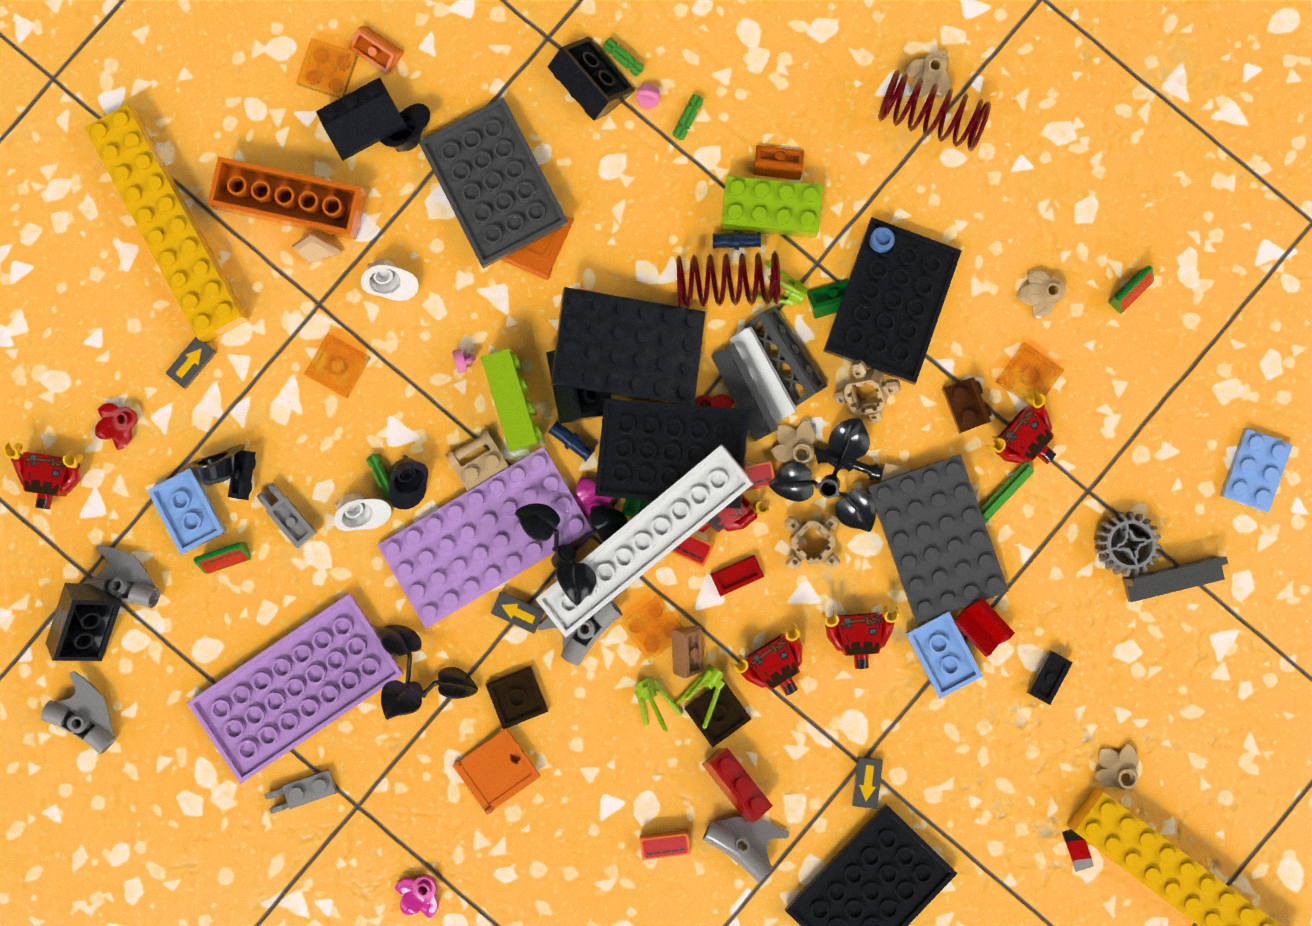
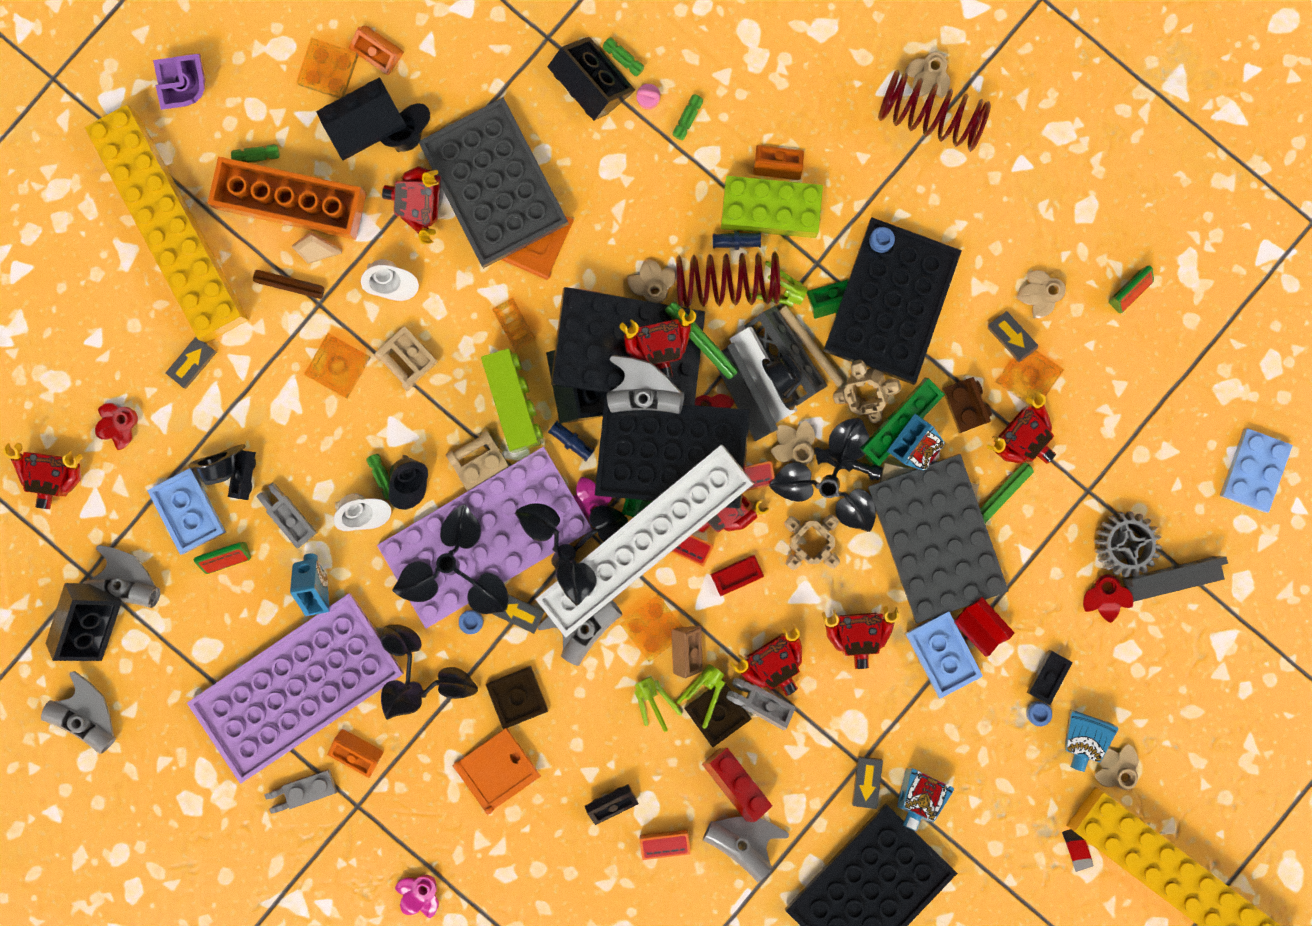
bright pink tile [452,348,476,373] -> none
none -> medium lavender brick [153,54,205,110]
none -> bright green axle [231,144,280,163]
none -> reddish brown axle [253,270,324,299]
none -> dark azure torso [290,553,330,616]
none -> orange slope [327,729,383,778]
none -> tan plate [374,326,438,391]
none -> torso [382,166,441,244]
none -> black plant [392,505,509,614]
none -> medium blue tile [459,610,484,635]
none -> clear yellow slope [492,297,536,351]
none -> black plate [585,784,639,825]
none -> light grey pin [607,355,684,414]
none -> torso [620,308,696,378]
none -> tan plate [627,259,676,303]
none -> bright green axle [665,301,738,379]
none -> light grey hinge [726,678,795,731]
none -> black piece [762,354,802,410]
none -> tan bar [779,306,845,387]
none -> green fence [859,377,945,466]
none -> torso [887,414,945,471]
none -> torso [897,768,955,831]
none -> dark grey tile [988,311,1038,362]
none -> medium blue tile [1026,701,1052,727]
none -> dark azure torso [1065,709,1118,772]
none -> red plate [1083,574,1133,623]

